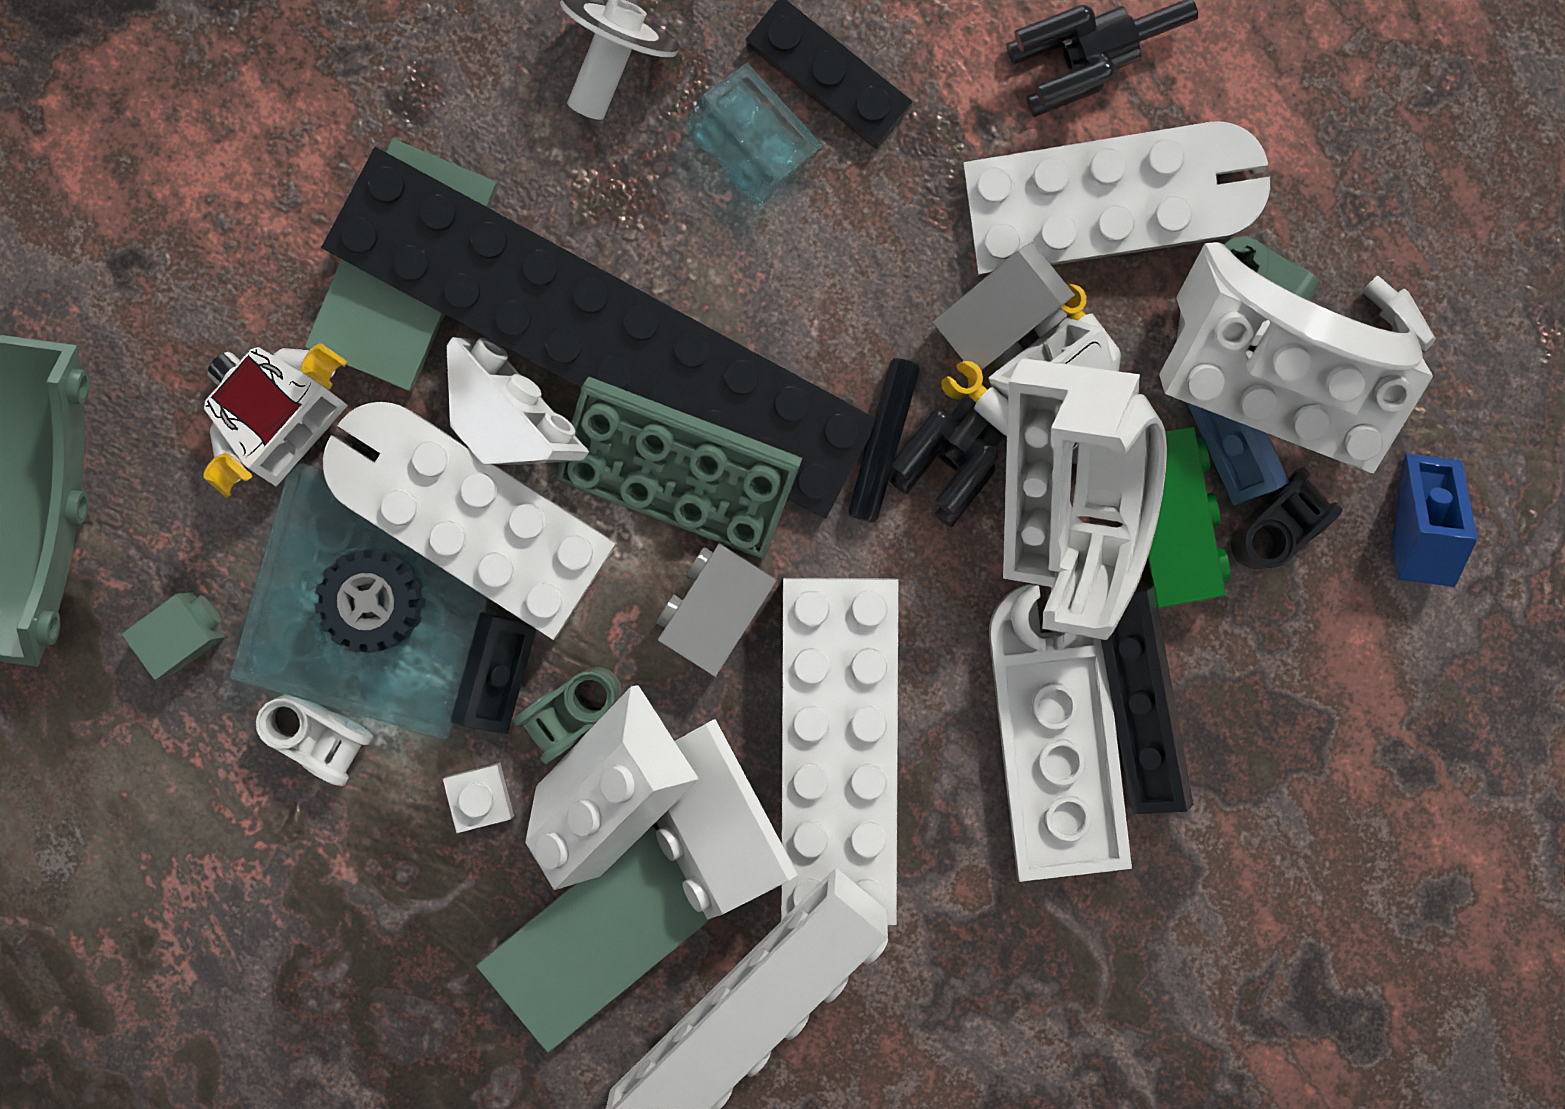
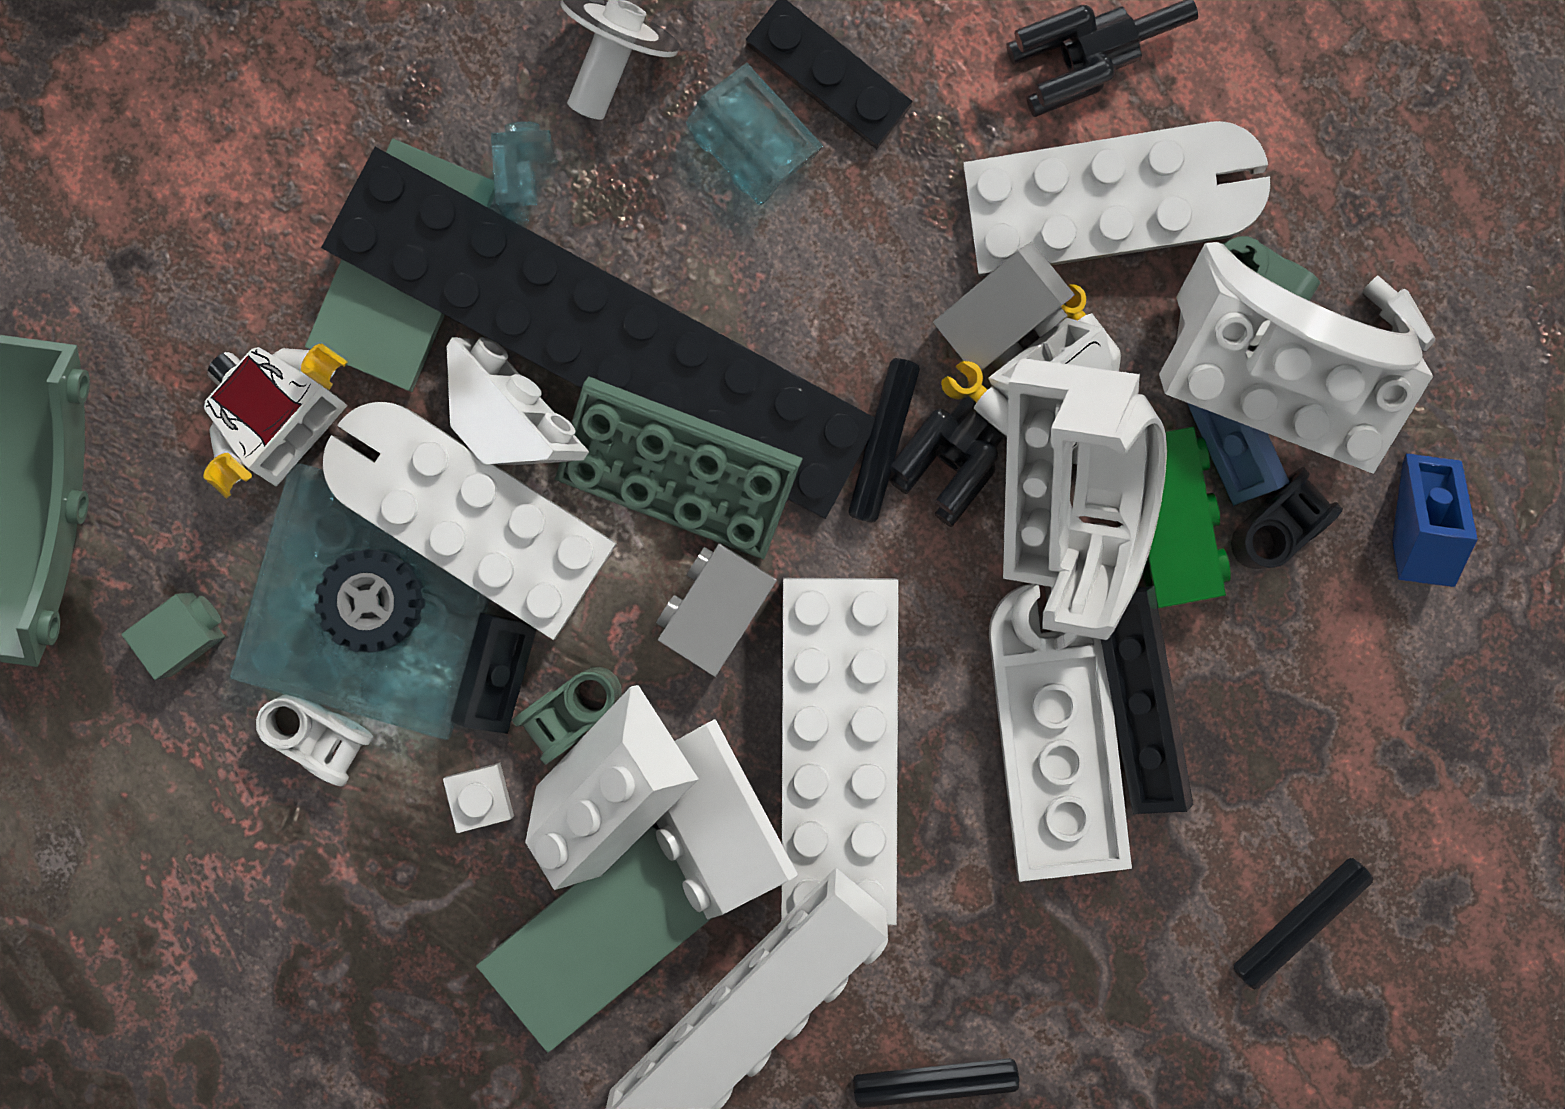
none -> clear light blue bracket [491,122,558,222]
none -> black axle [853,1058,1020,1108]
none -> black axle [1234,858,1373,990]

